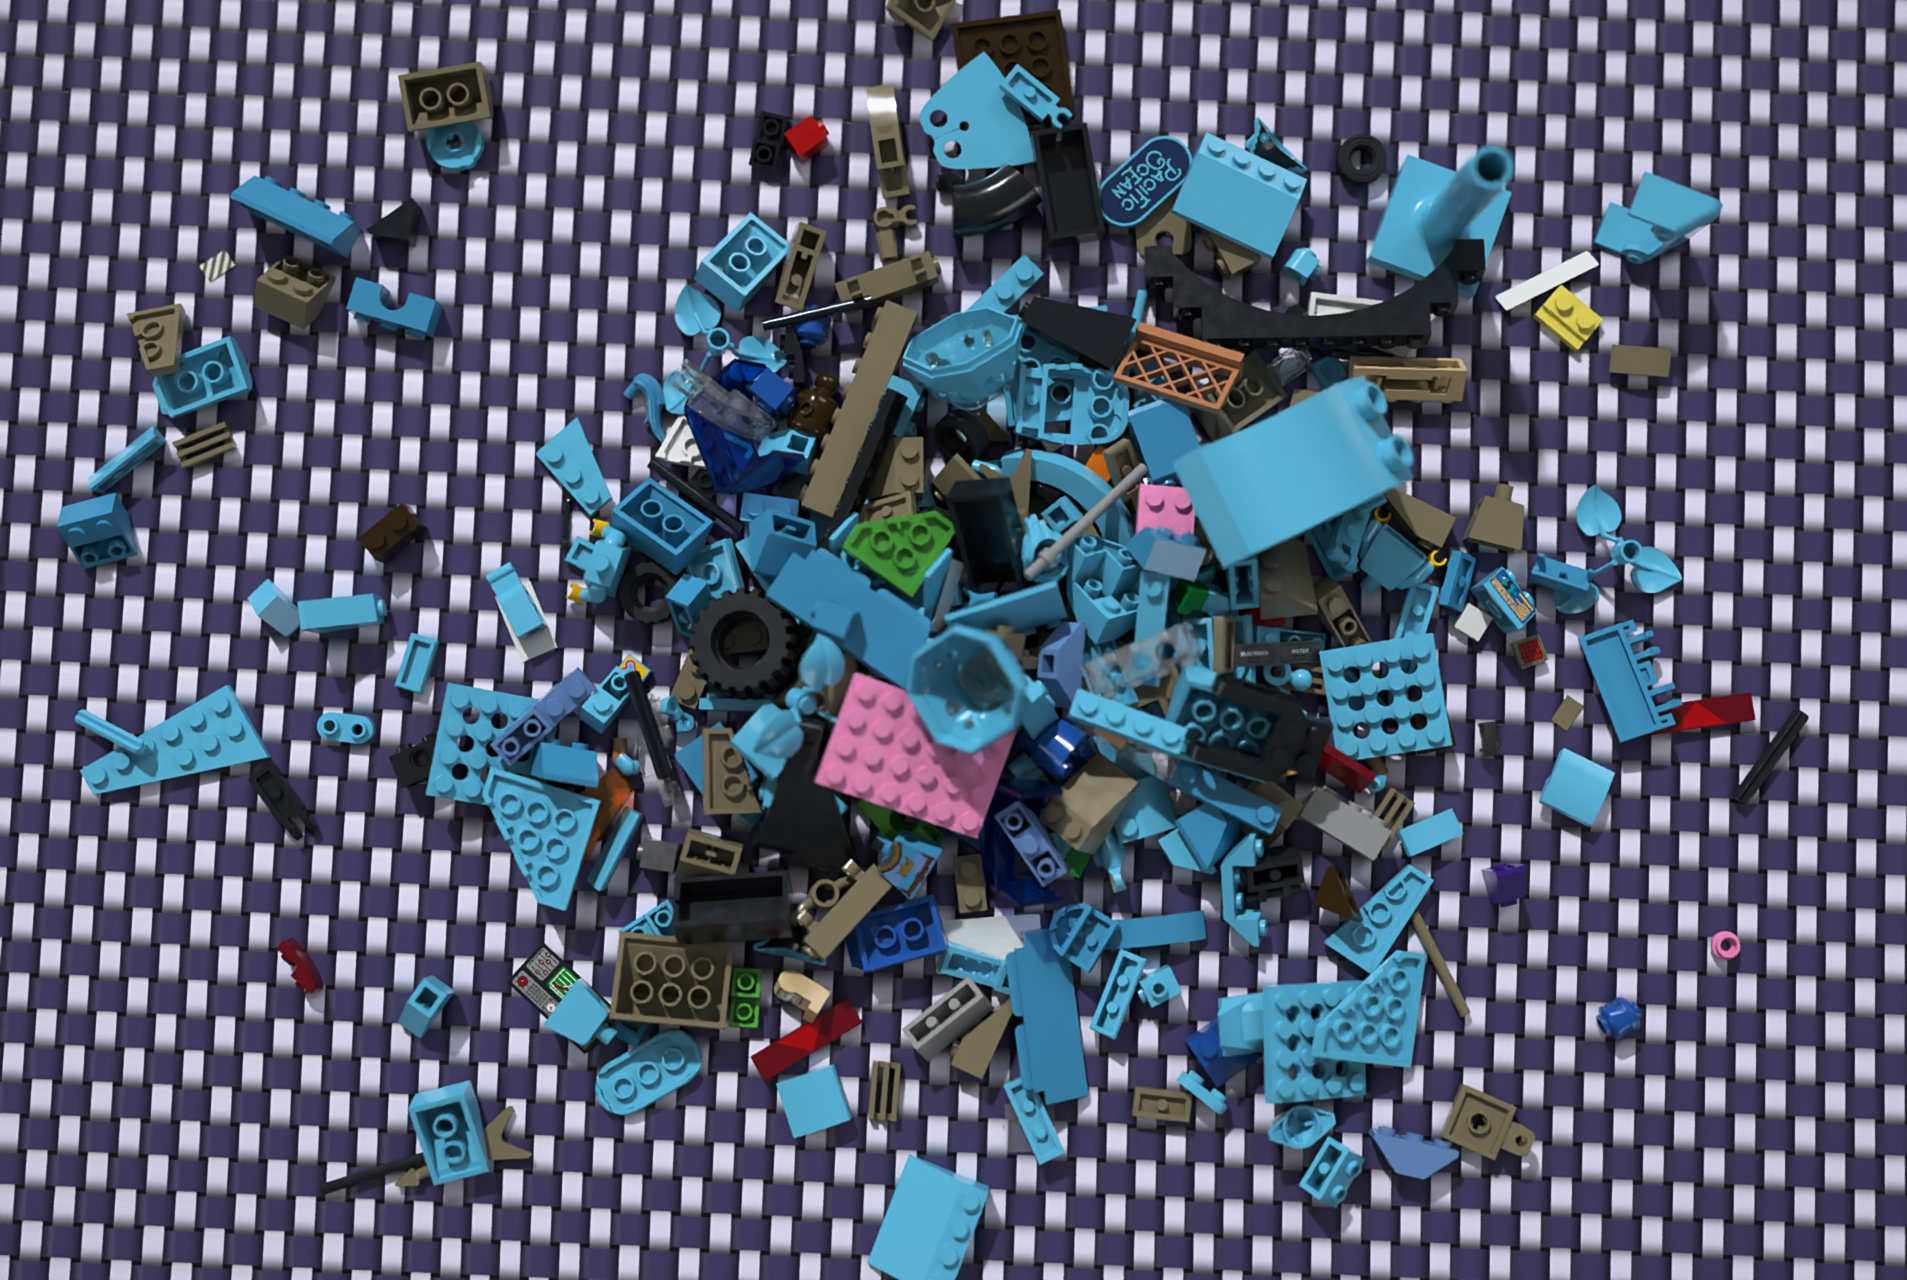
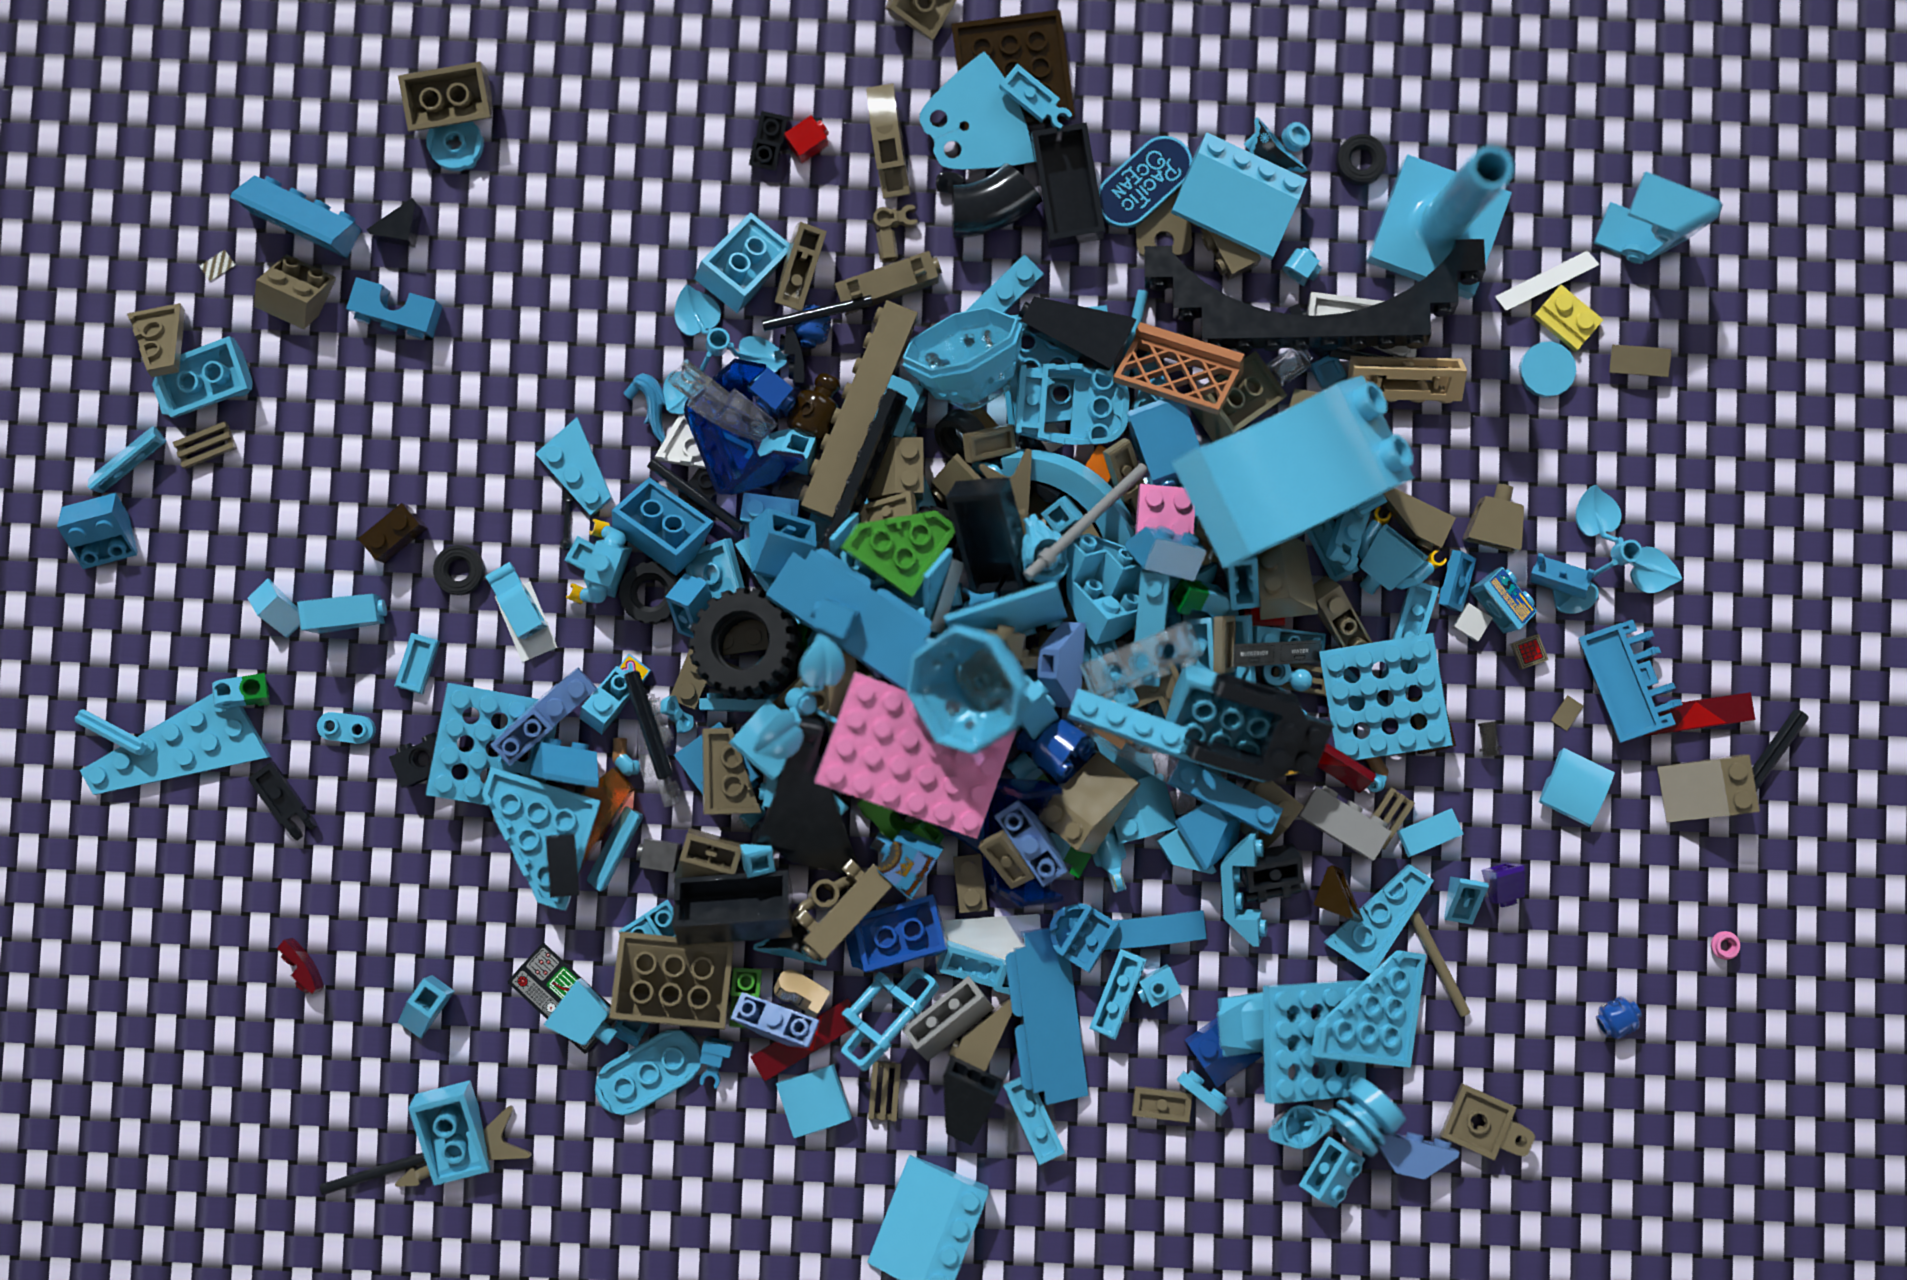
none -> leg [212,673,270,708]
none -> black tyre [433,545,485,595]
none -> black slope [546,833,579,898]
none -> dark azure piece [699,1036,734,1088]
none -> medium blue slope [730,992,820,1048]
none -> medium azure slope [740,844,776,878]
none -> medium azure bar [841,967,939,1071]
none -> black slope [943,1055,1003,1146]
none -> dark tan tile [962,424,1016,463]
none -> dark tan plate [978,830,1035,889]
none -> medium azure tile [1282,122,1311,152]
none -> medium azure wheel [1327,1078,1406,1157]
none -> medium azure slope [1444,876,1488,924]
none -> medium azure tile [1519,342,1576,398]
none -> dark tan slope [1657,754,1760,822]

